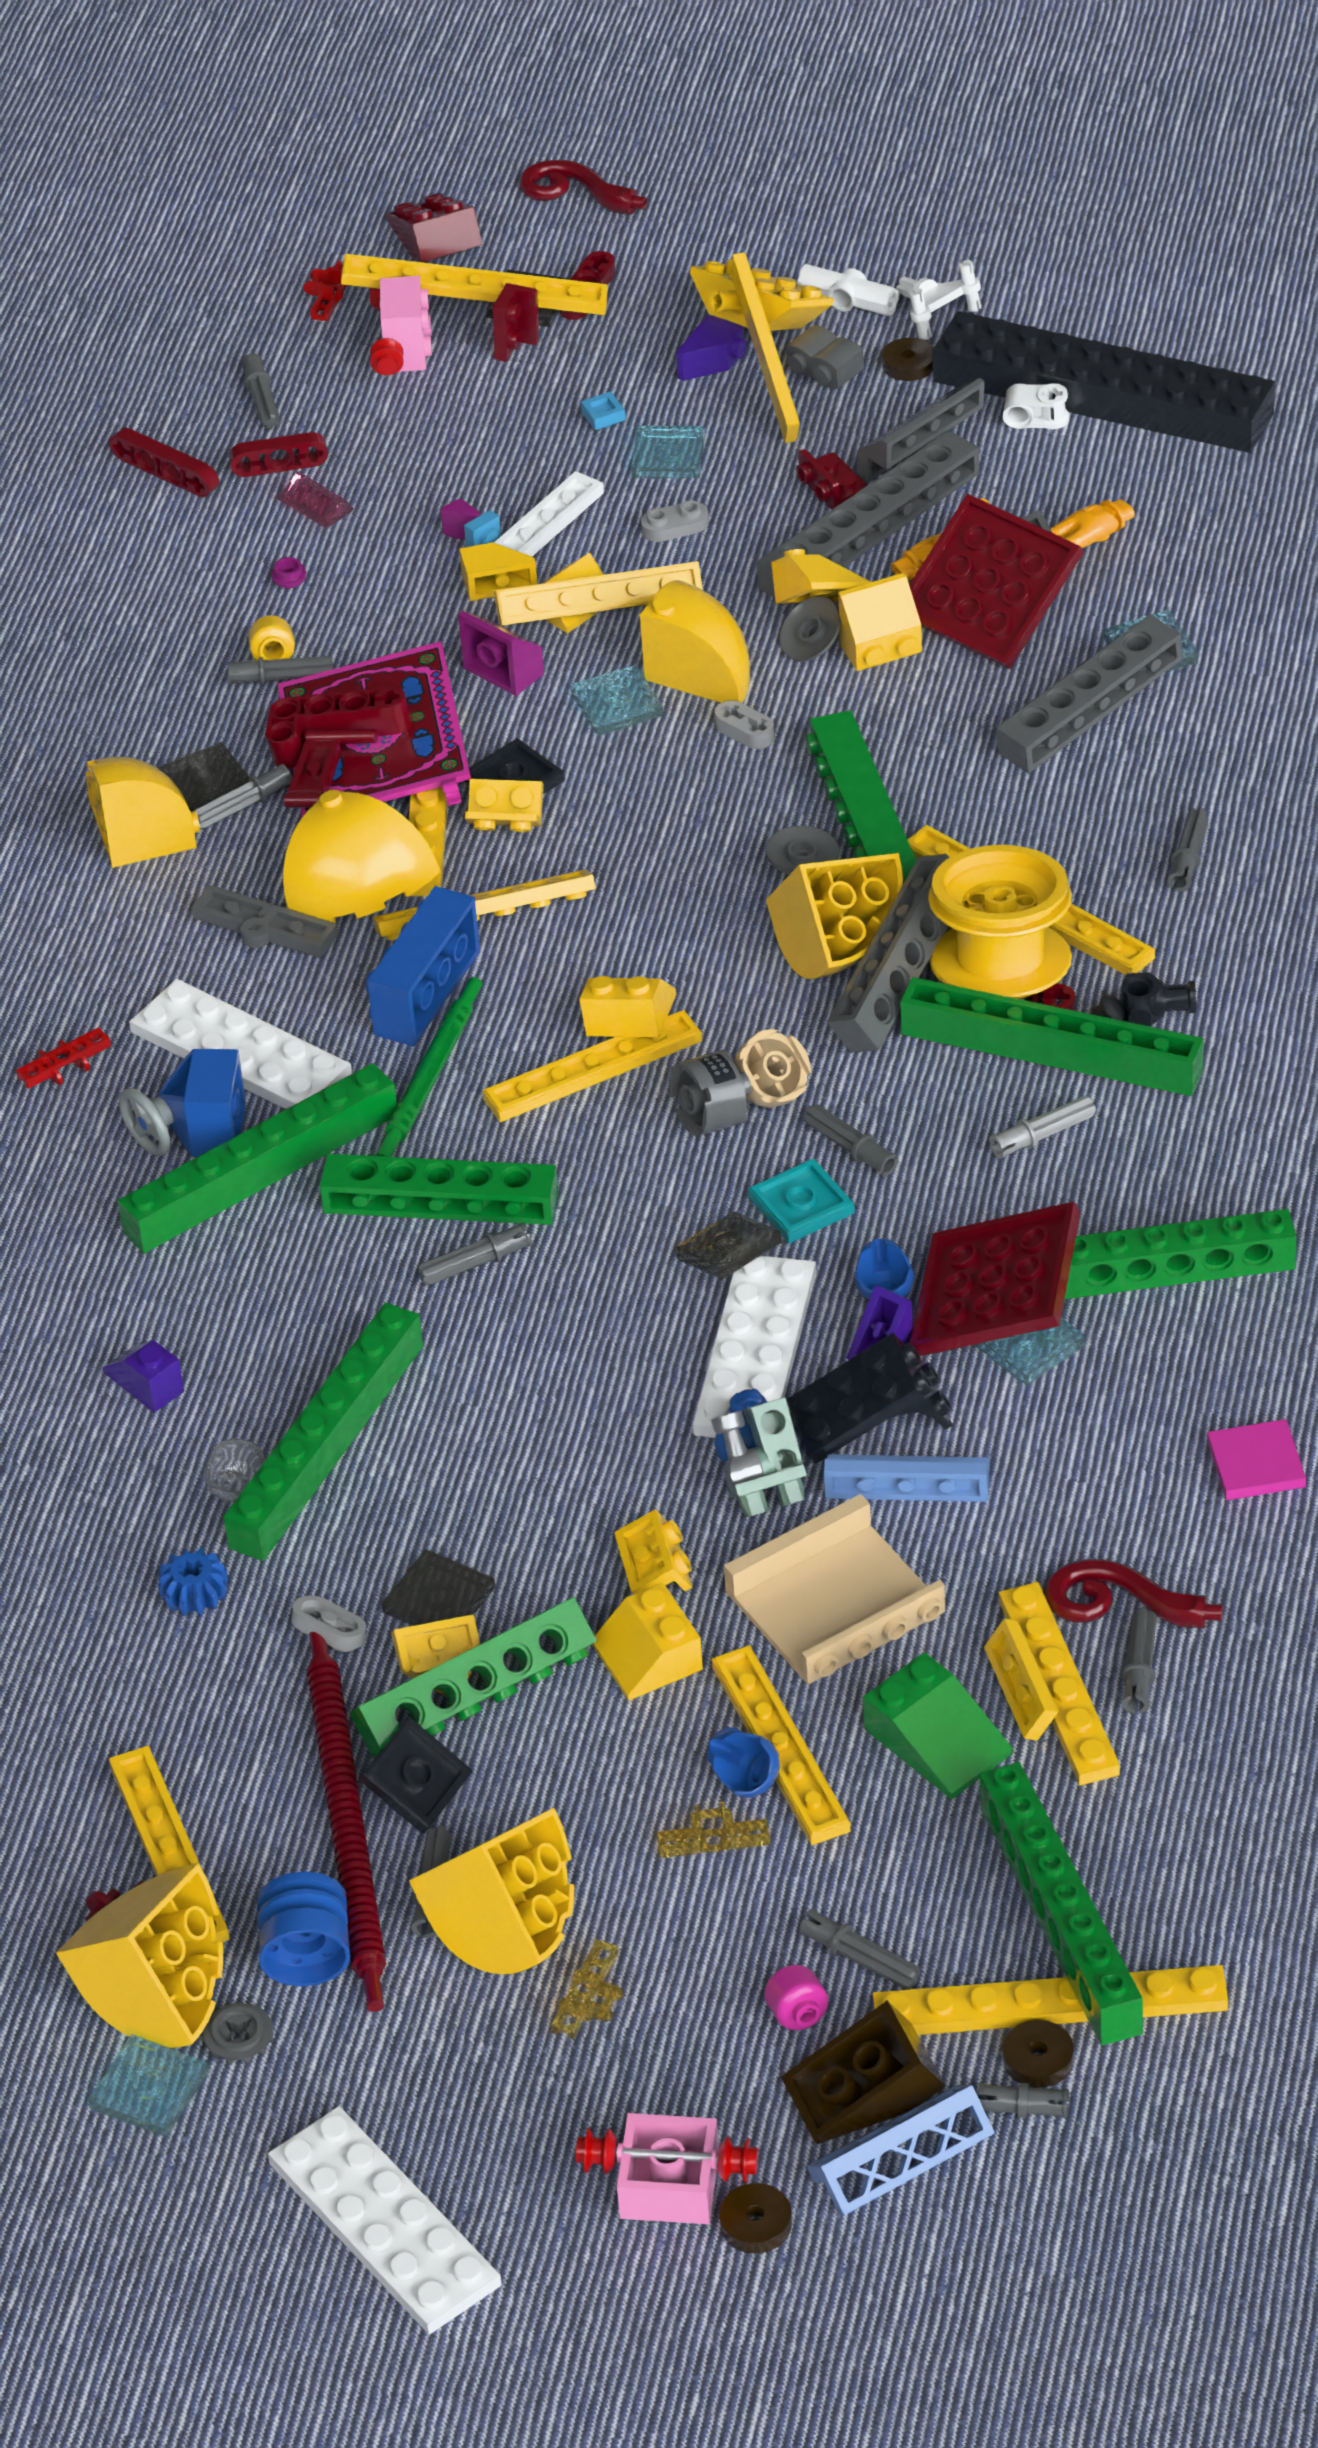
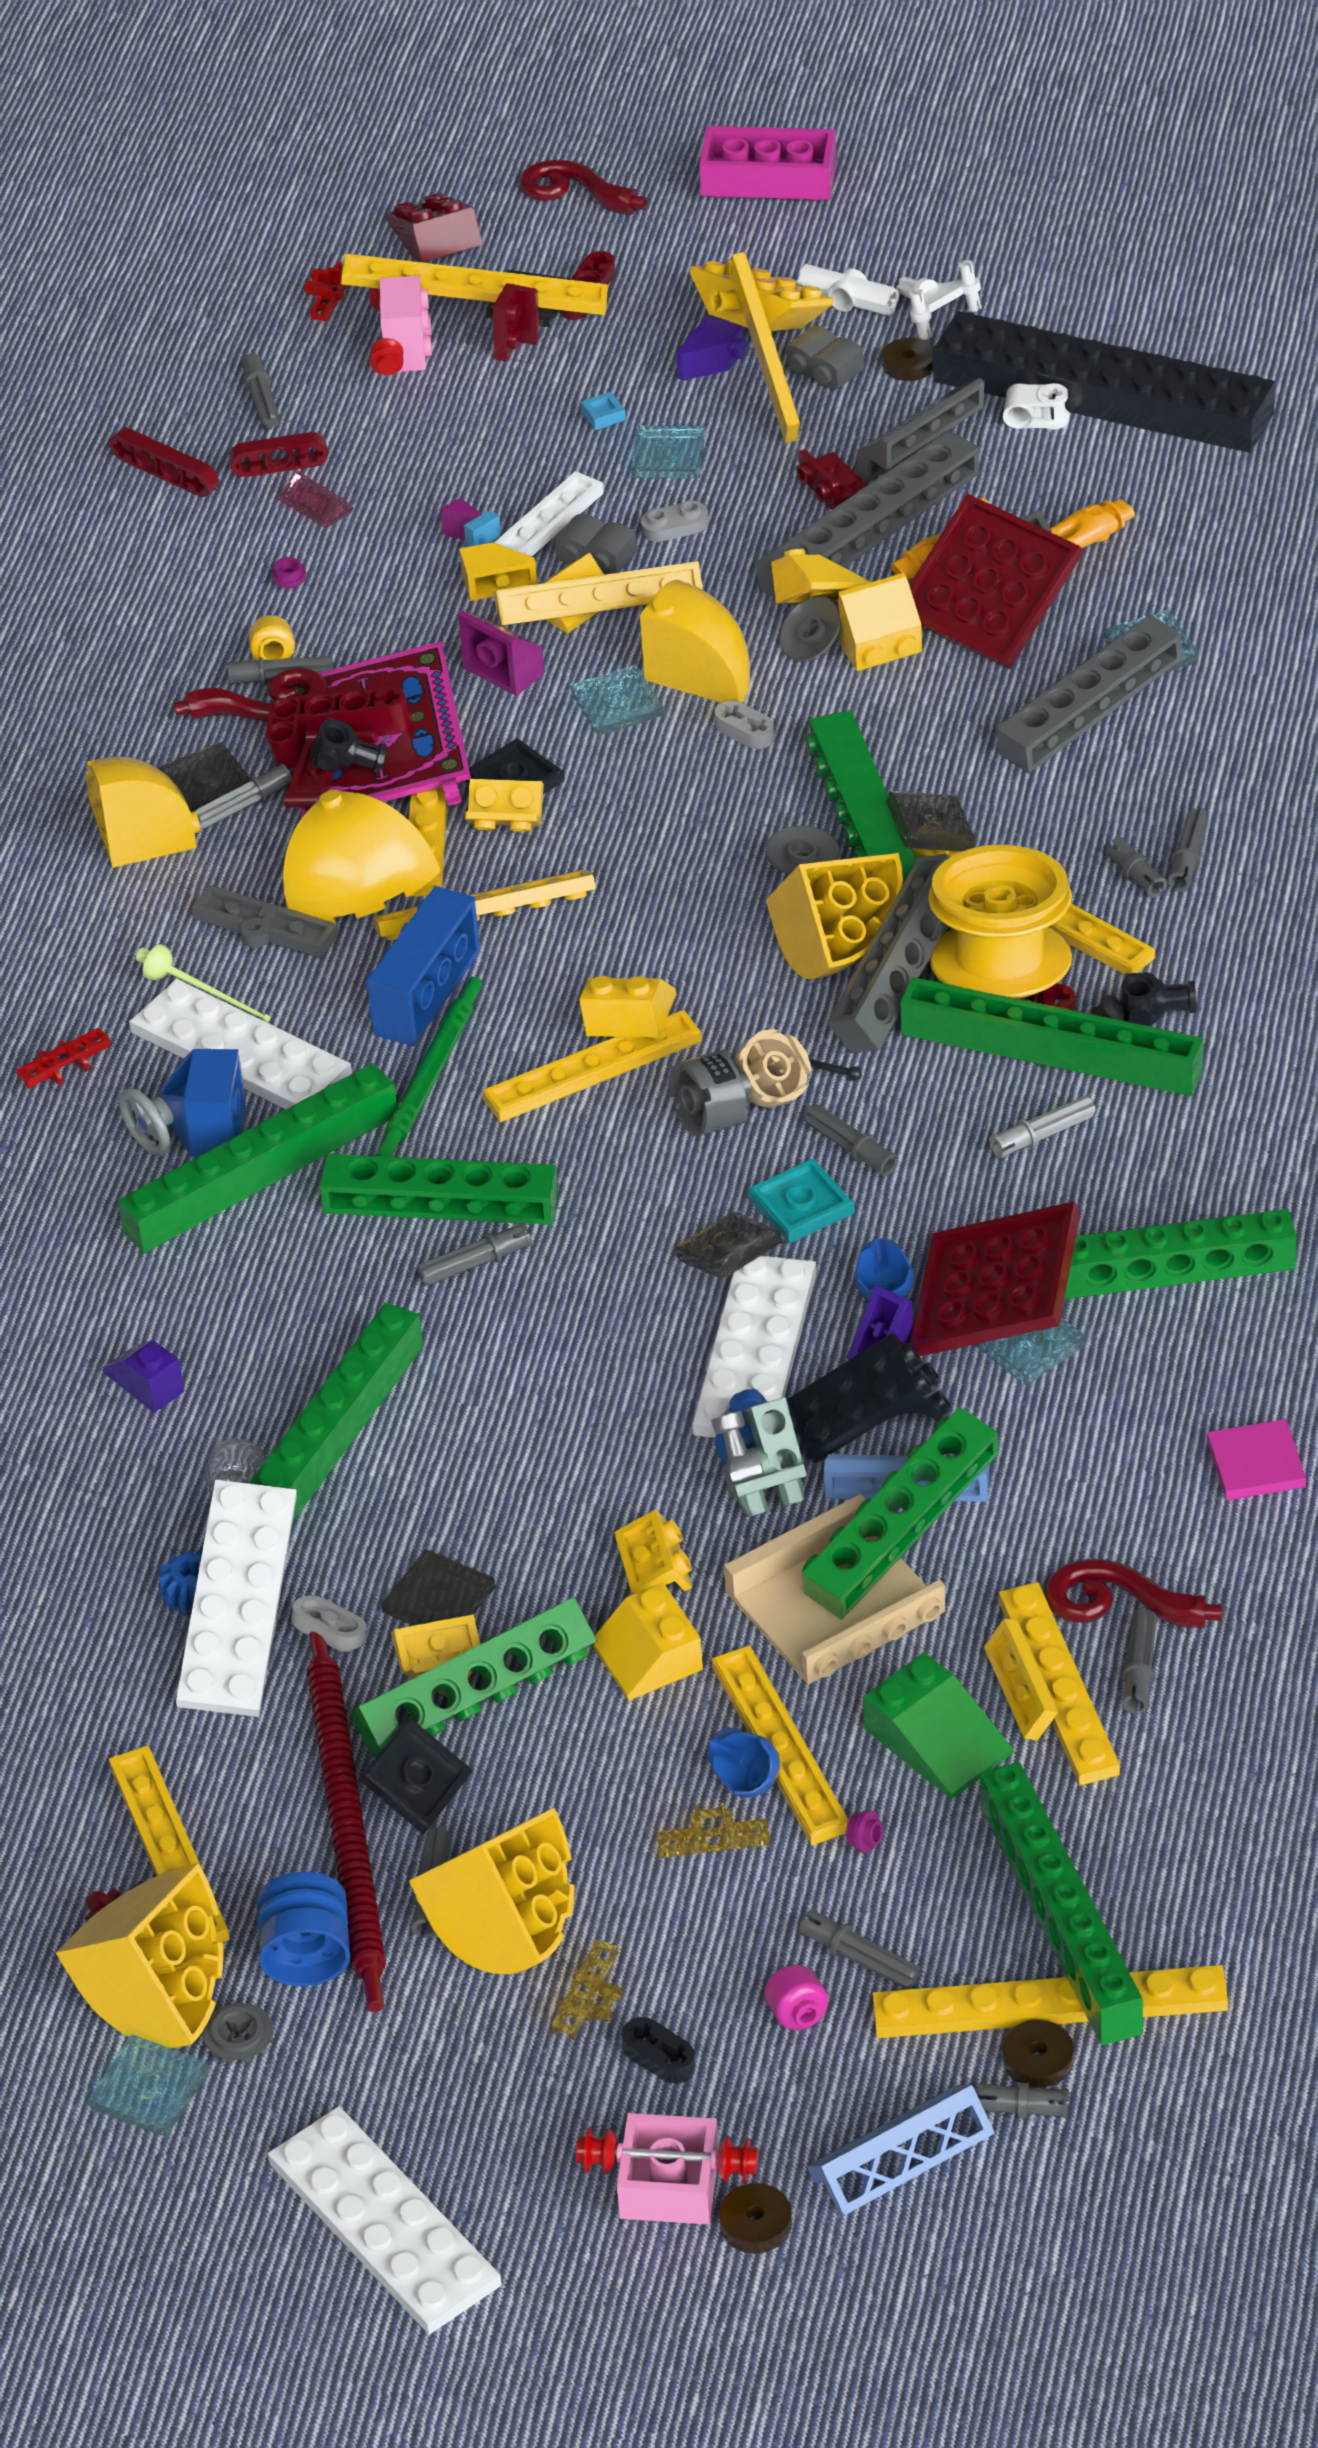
dark brown slope [781,2000,946,2144] -> none
none -> yellowish green sword [136,944,270,1022]
none -> dark red plant [173,668,328,721]
none -> white plate [176,1480,297,1717]
none -> black connector [309,717,387,774]
none -> dark grey brick [555,514,637,575]
none -> black beam [621,2017,696,2084]
none -> dark pink brick [699,126,837,201]
none -> green brick [802,1406,999,1620]
none -> black hinge [809,1059,862,1081]
none -> magenta plate [846,1810,883,1853]
none -> clear smoke tile [886,791,977,851]
none -> dark grey pin [1106,837,1167,898]

